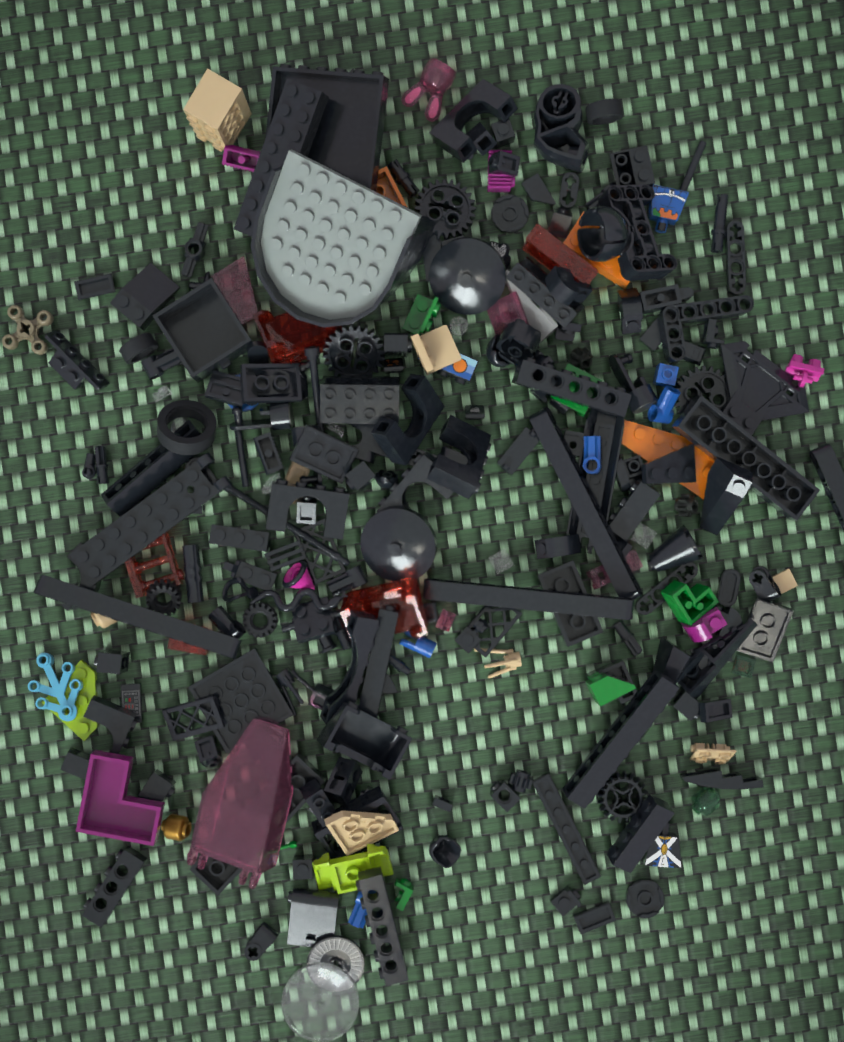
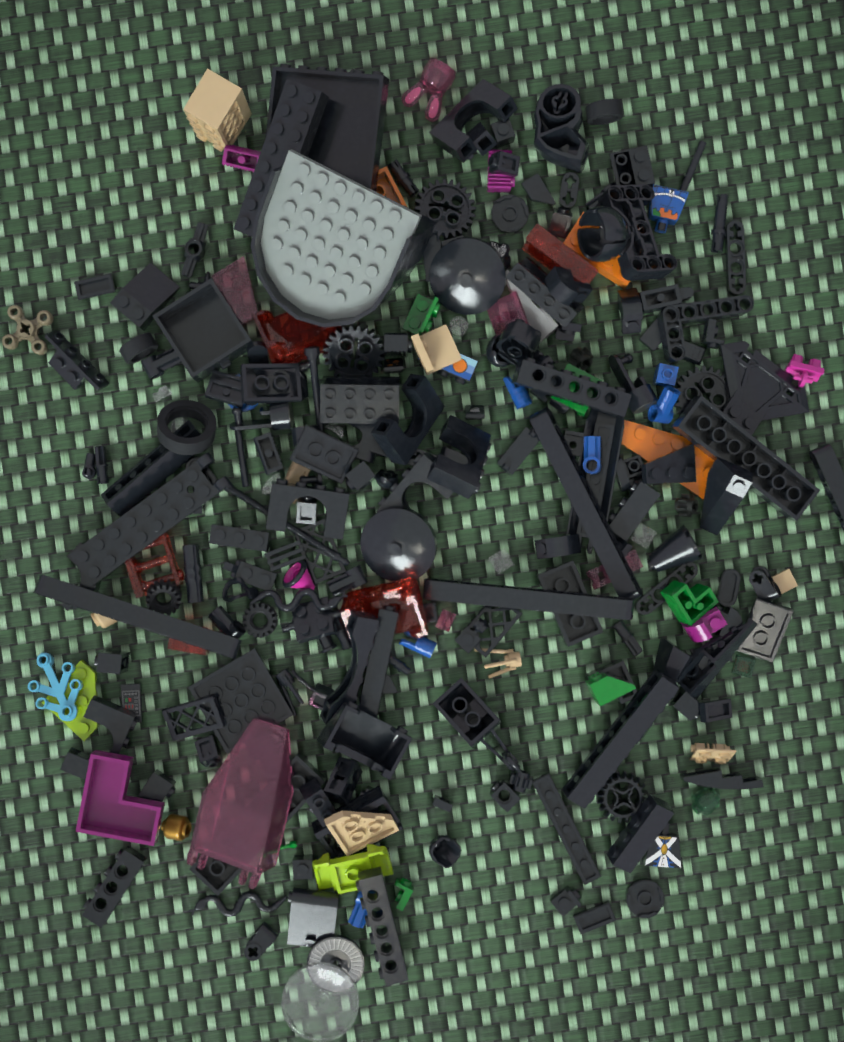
none -> black animal [189,891,288,917]
none -> black slope [433,678,521,773]
none -> blue hinge [503,375,533,410]

